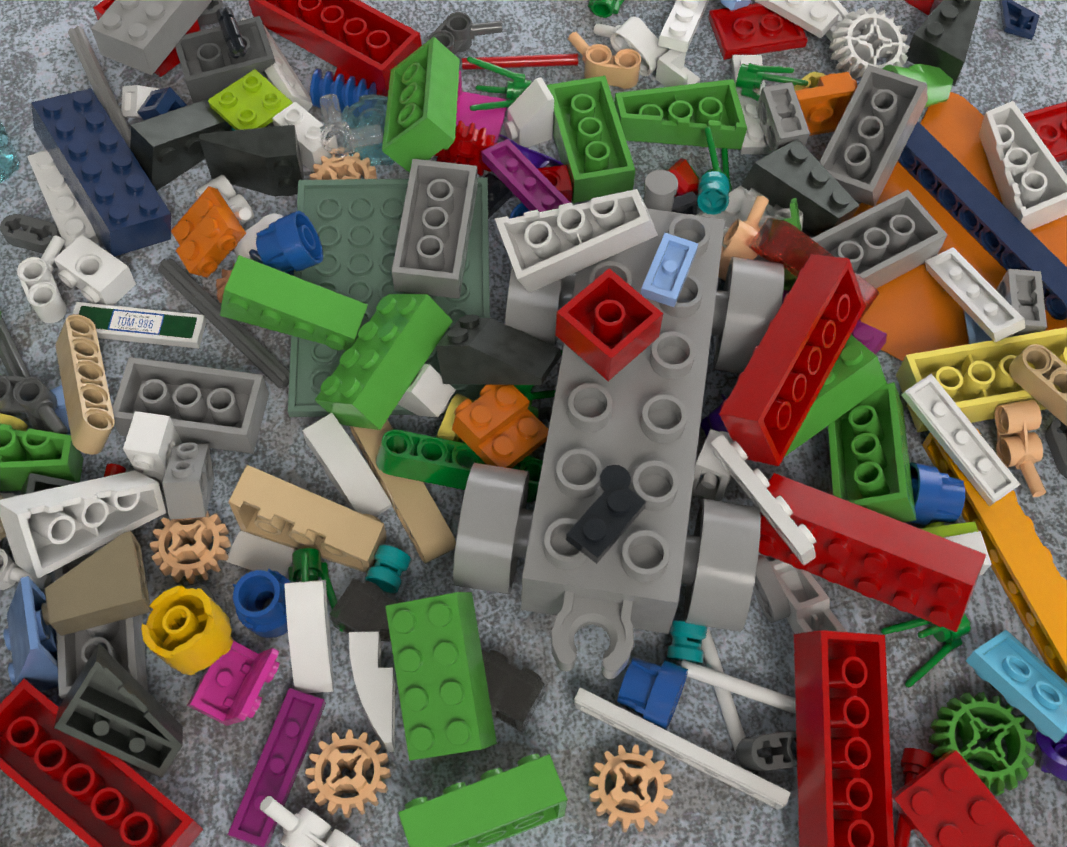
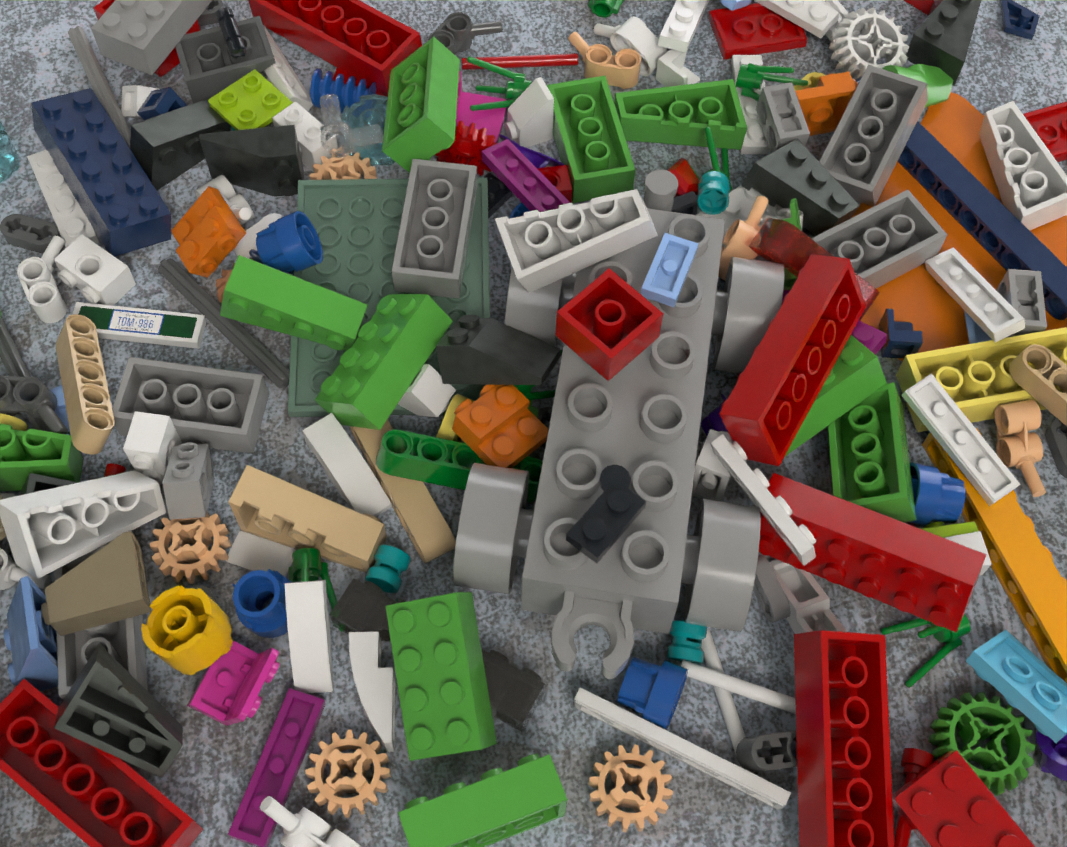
none -> dark blue panel [879,308,923,359]

